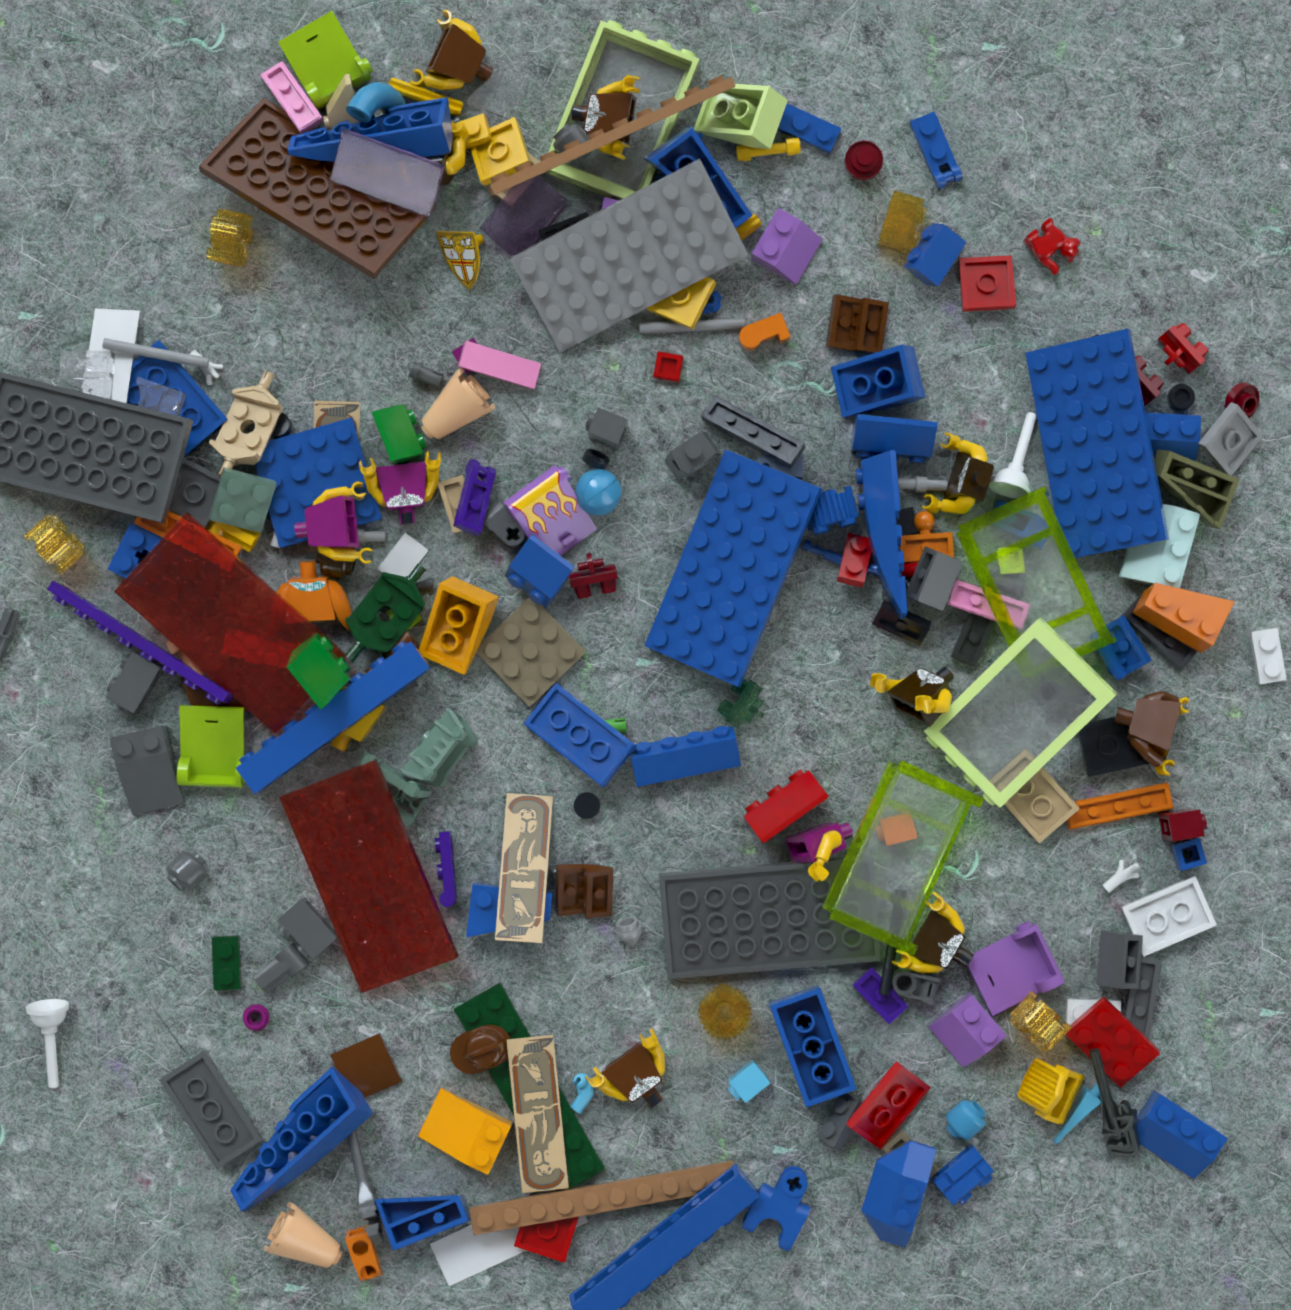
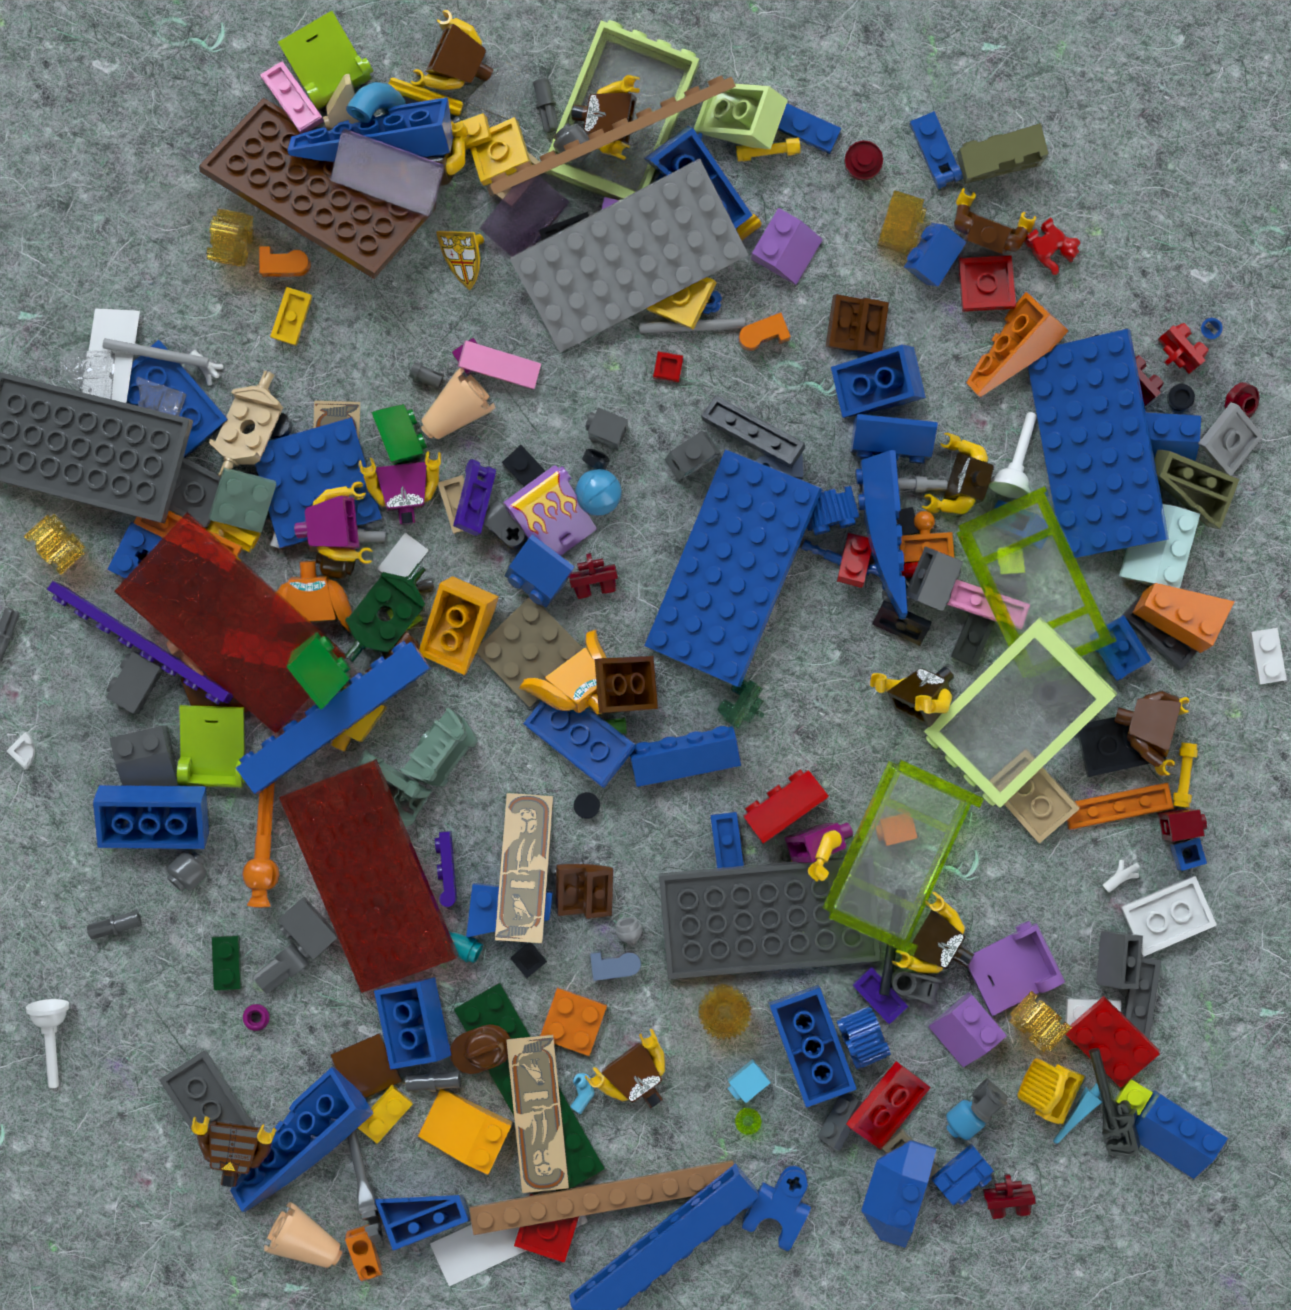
none -> white tile [7,732,35,770]
none -> dark grey axle [87,910,142,939]
none -> blue brick [93,785,209,849]
none -> torso [191,1116,277,1187]
none -> orange piece [242,782,280,908]
none -> orange leg [259,246,311,277]
none -> yellow plate [270,287,313,346]
none -> yellow plate [358,1085,413,1144]
none -> blue slope [374,977,451,1070]
none -> dark grey pin [405,1071,461,1092]
none -> teal cone [442,931,483,963]
none -> black plate [502,445,545,487]
none -> black plate [510,942,547,979]
none -> light orange torso [519,629,607,715]
none -> dark grey axle [533,78,559,133]
none -> orange plate [540,987,607,1056]
none -> sand blue leg [590,951,641,981]
none -> reddish brown slope [594,656,658,713]
none -> blue plate [710,812,744,868]
none -> clear neon green plate [735,1108,762,1135]
none -> blue brick [836,1007,891,1070]
none -> reddish brown torso [954,188,1036,254]
none -> olive wedge [957,123,1049,184]
none -> orange wedge [966,292,1069,397]
none -> dark grey piece [971,1078,1008,1123]
none -> dark red hips [983,1174,1036,1219]
none -> neon yellow plate [1115,1079,1153,1115]
none -> yellow bar [1173,742,1198,808]
none -> blue hinge [1201,318,1223,339]

